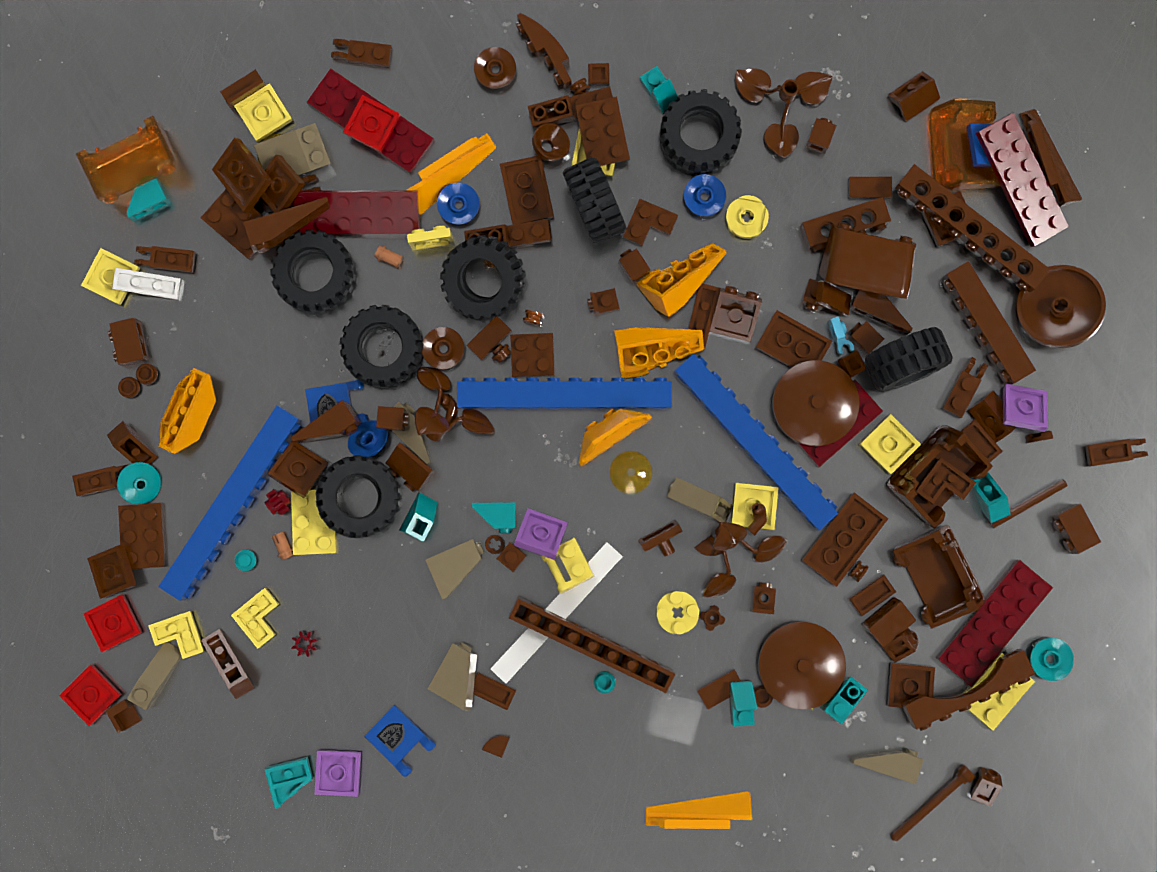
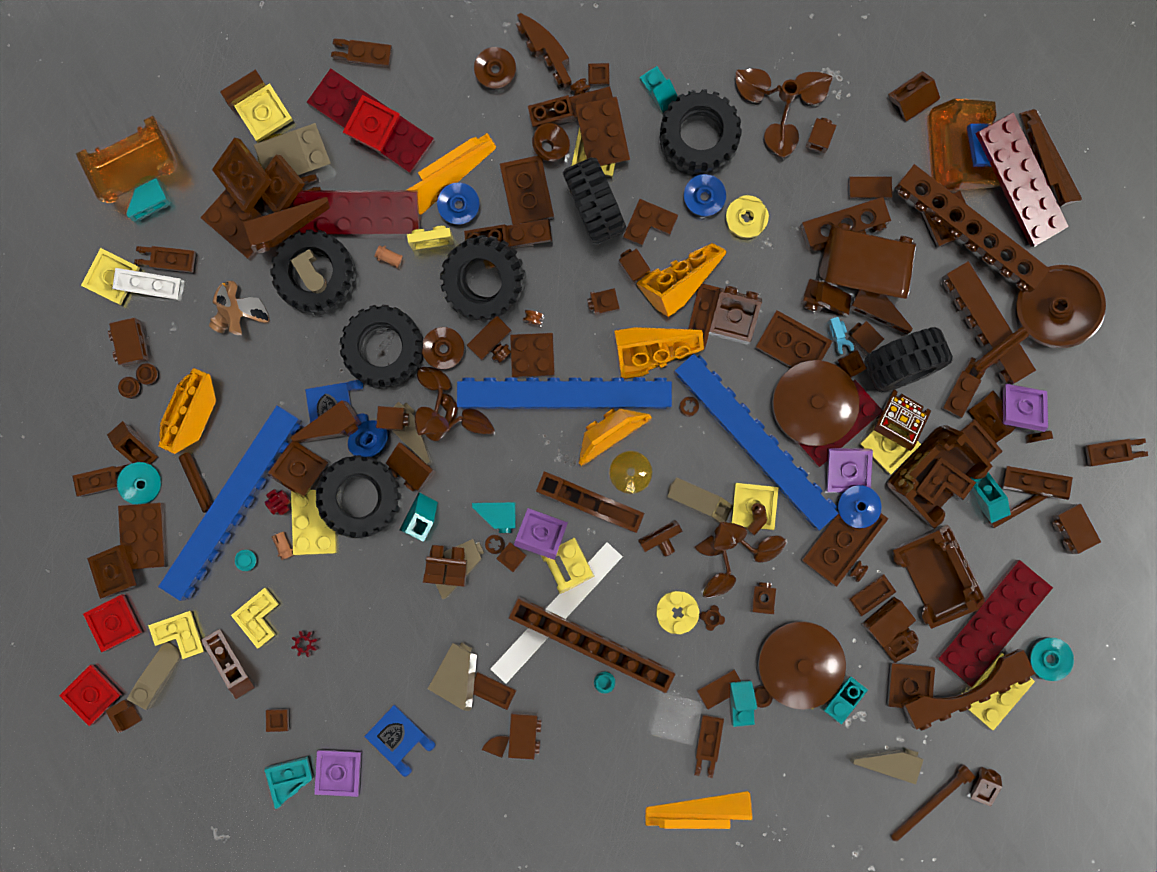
none -> reddish brown axle [179,452,213,513]
none -> medium nougat animal [209,281,269,335]
none -> reddish brown plate [266,709,289,732]
none -> dark tan leg [291,249,327,293]
none -> reddish brown hips [423,545,467,587]
none -> reddish brown brick [508,712,542,760]
none -> reddish brown arch [536,471,645,533]
none -> reddish brown bush [679,397,699,417]
none -> reddish brown hinge [694,715,724,778]
none -> medium lavender plate [826,448,873,492]
none -> blue dish [838,485,882,528]
none -> reddish brown container [873,389,931,451]
none -> reddish brown axle [973,327,1029,373]
none -> reddish brown plate [1003,466,1073,500]

